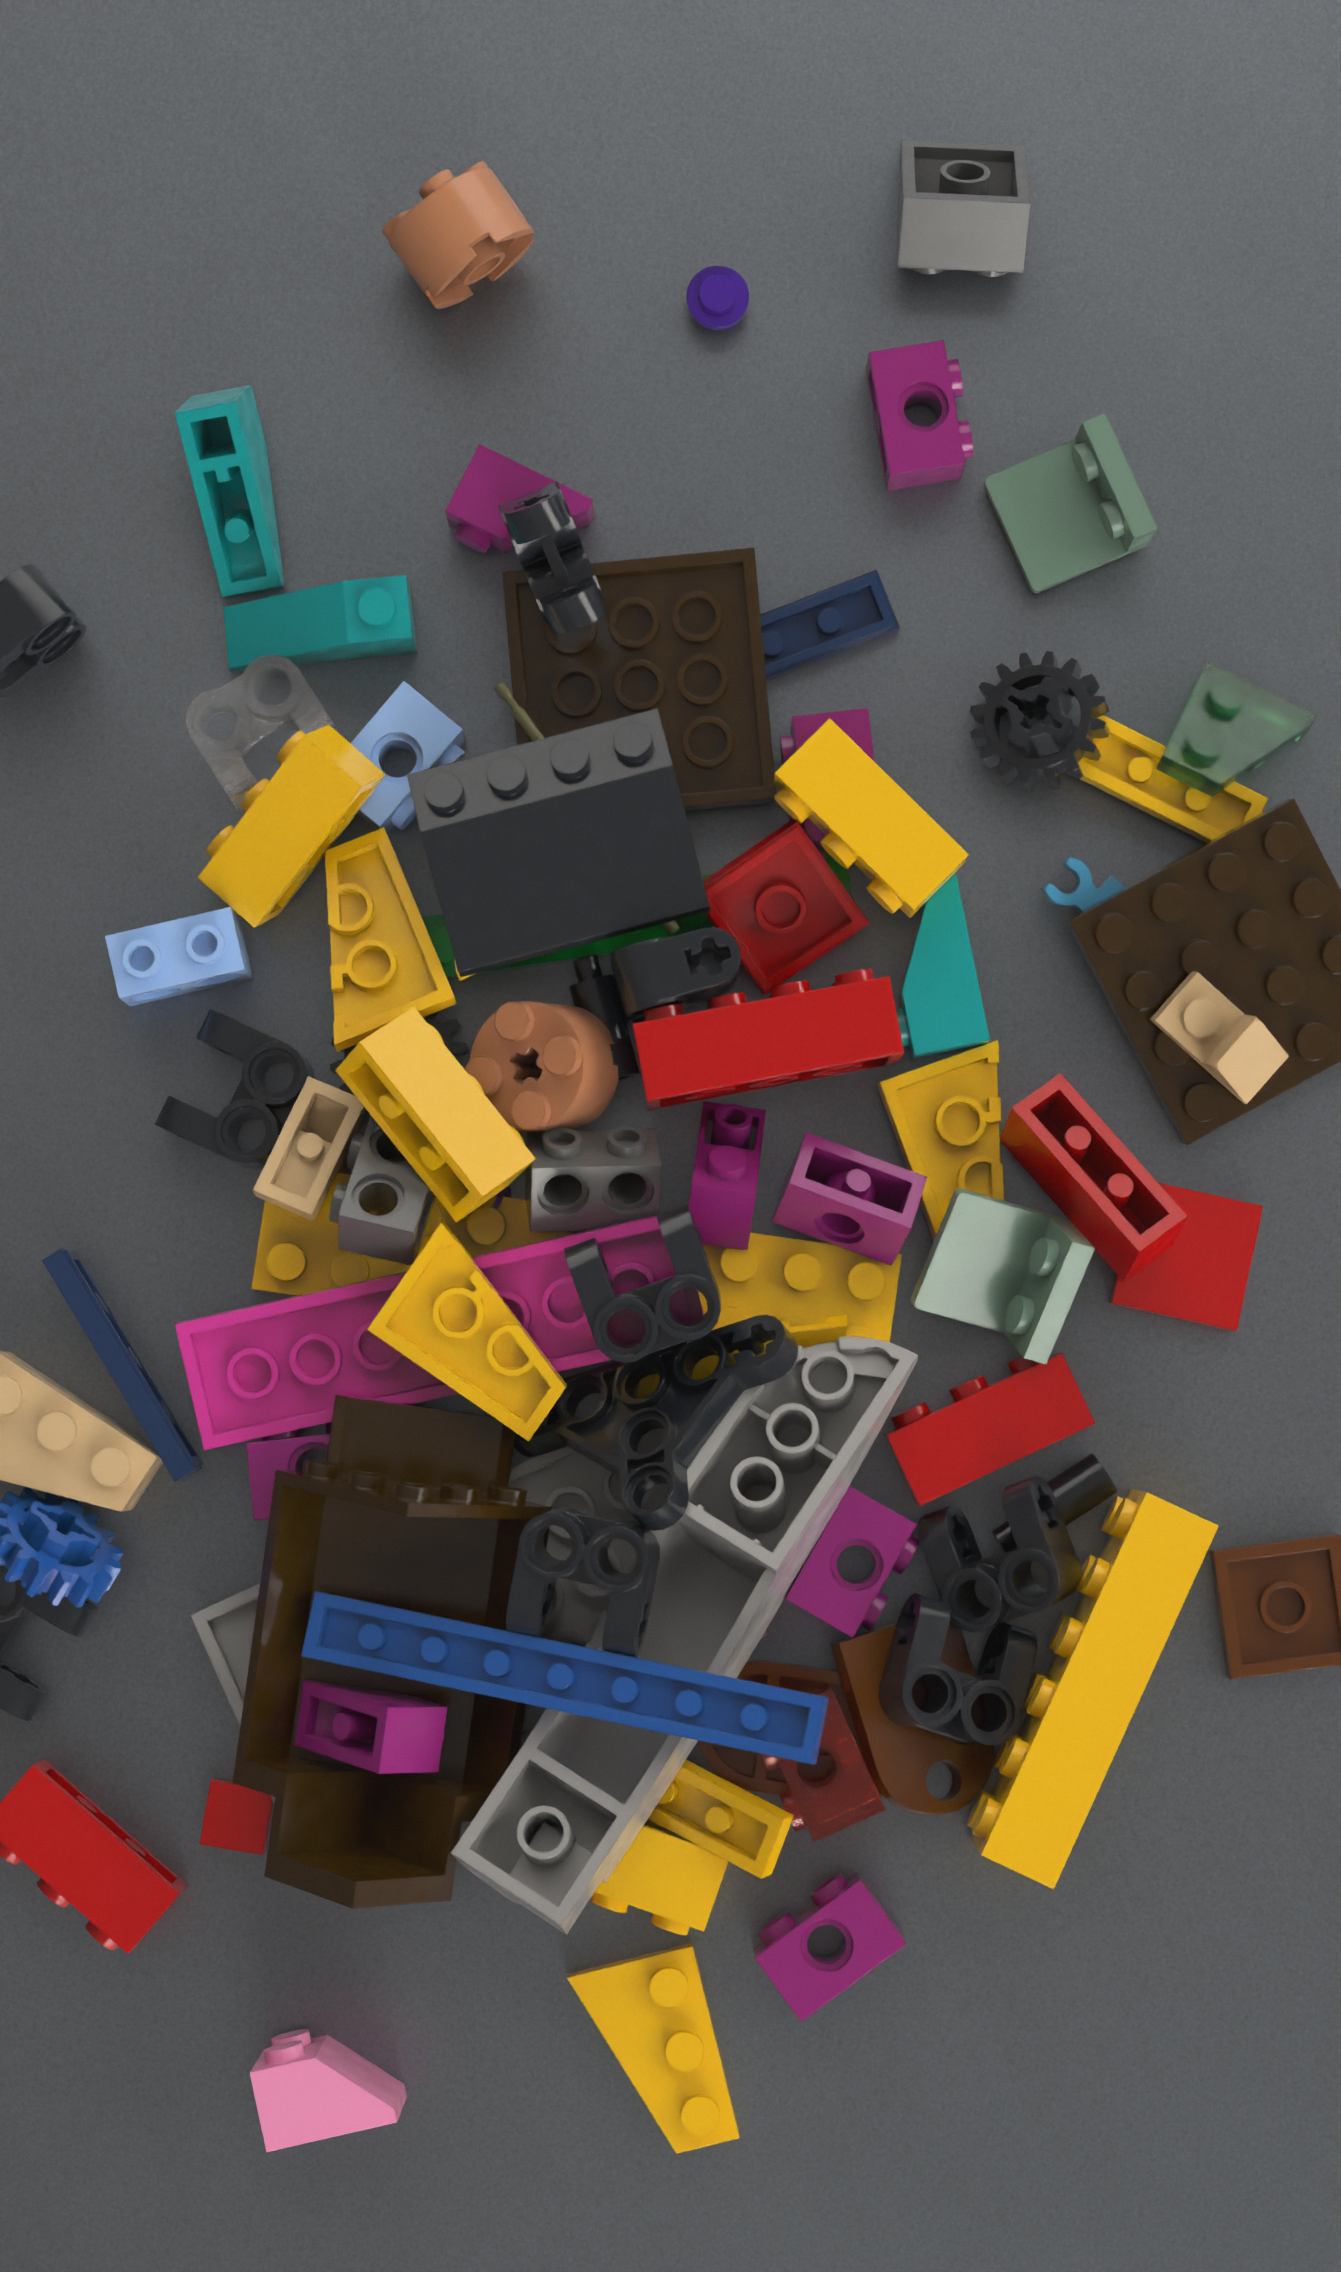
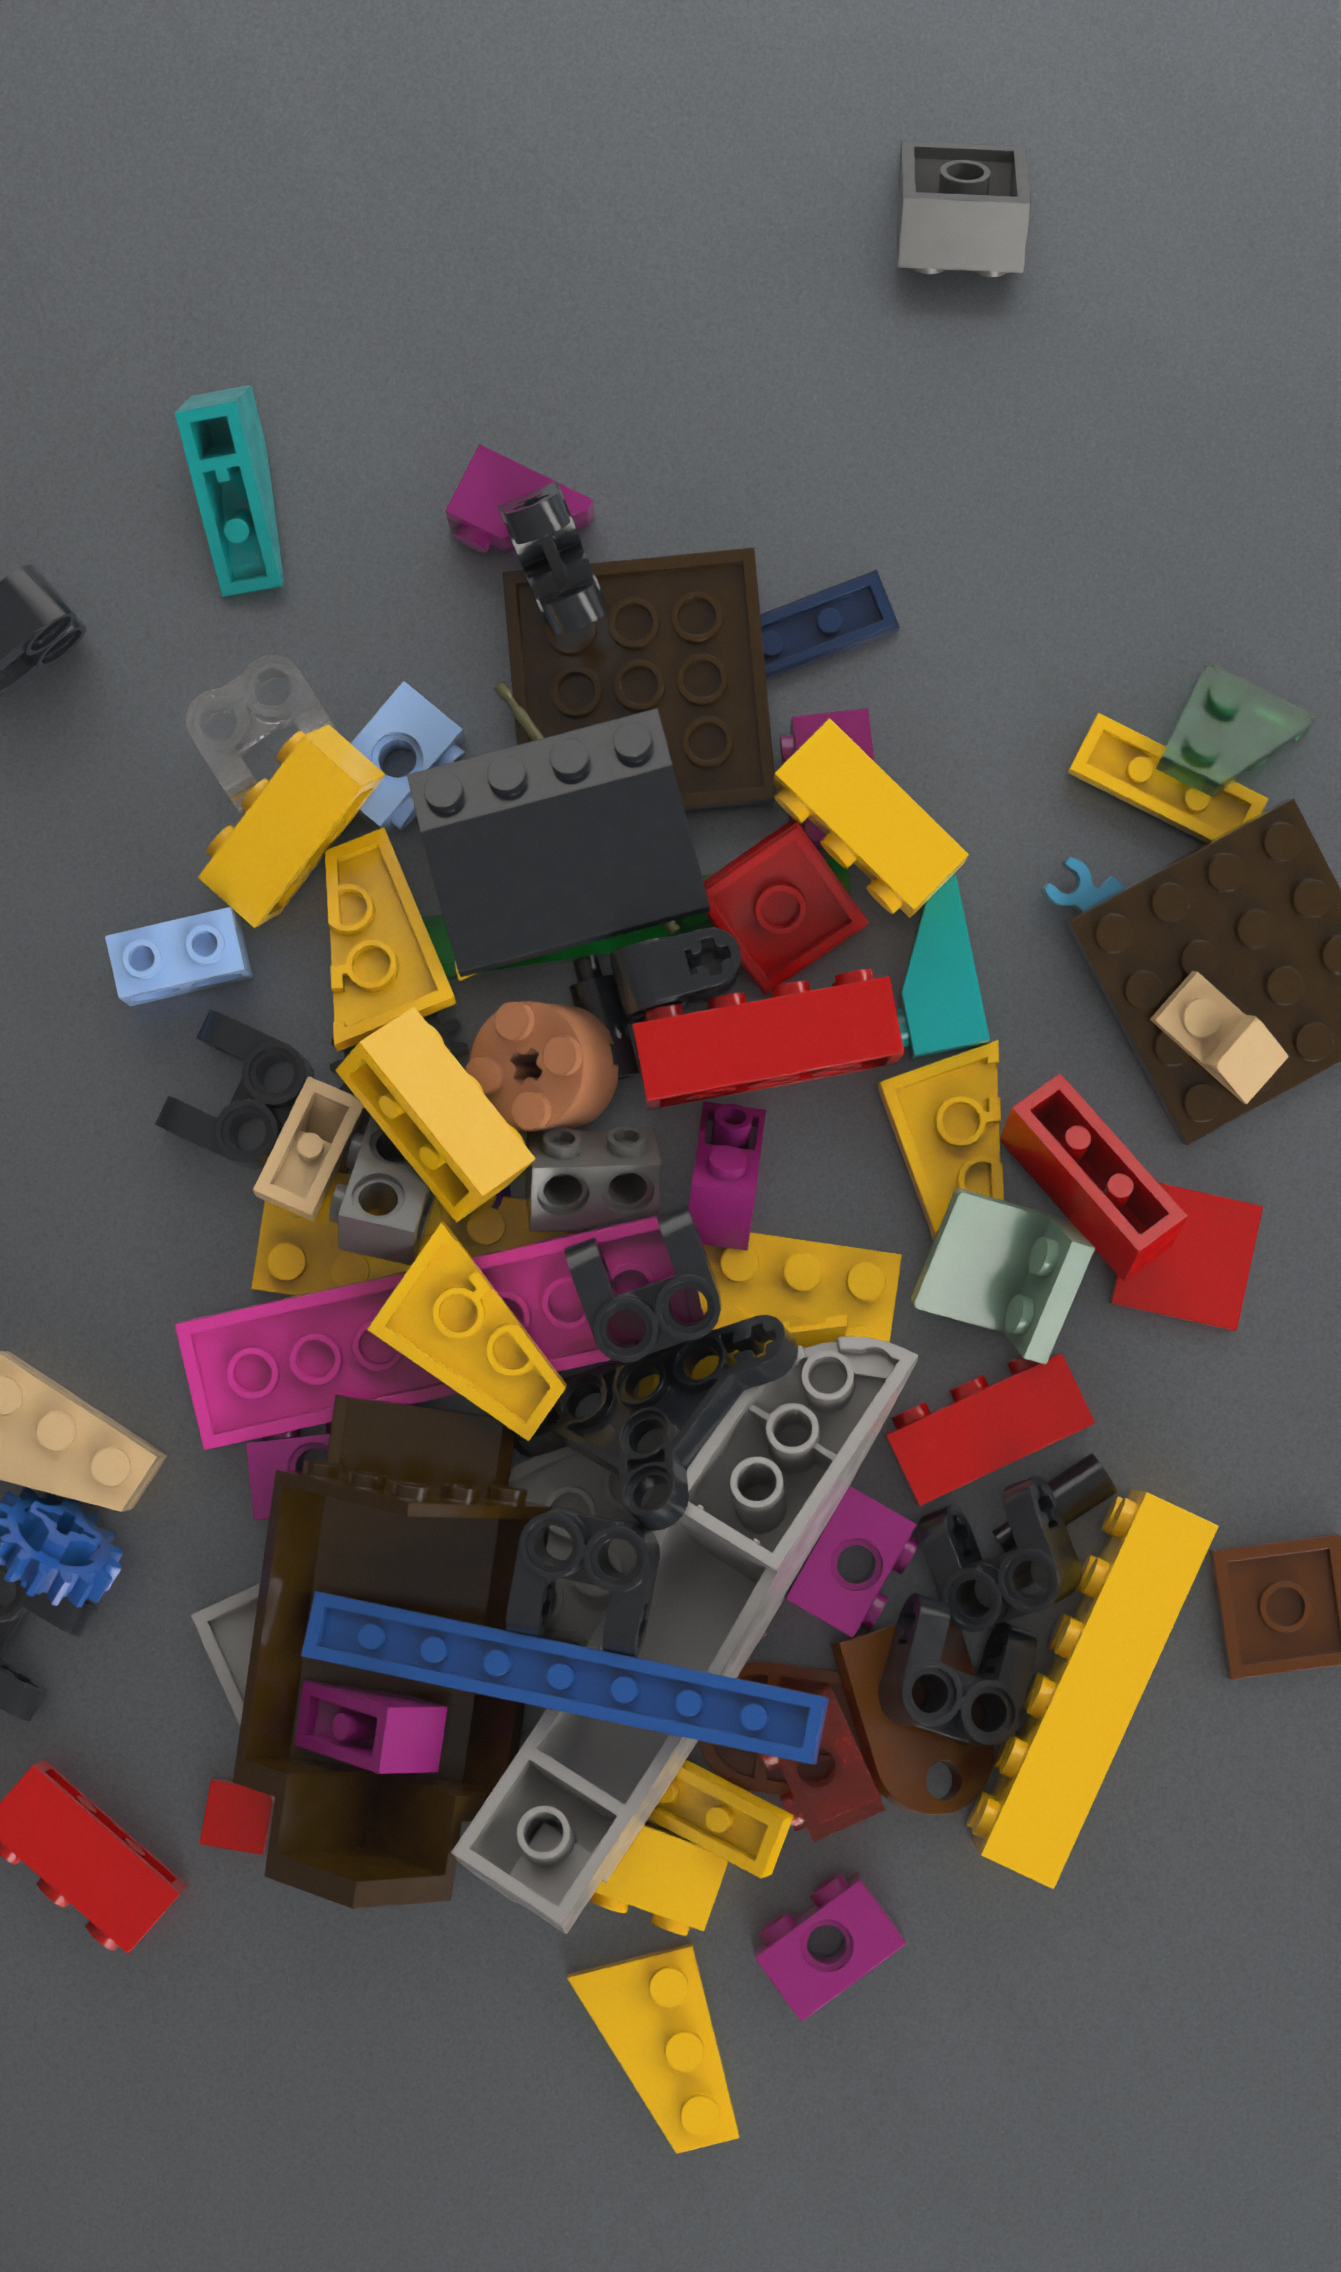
dark blue tile [42,1249,203,1482] -> none
teal slope [223,575,418,671] -> none
bright pink slope [250,2029,407,2152] -> none
nougat brick [382,161,535,309] -> none
dark purple plate [686,266,749,330] -> none
magenta brick [772,1132,927,1266] -> none
magenta brick [866,340,973,491] -> none
black gear [970,651,1110,792] -> none
sand green bracket [984,413,1157,593] -> none

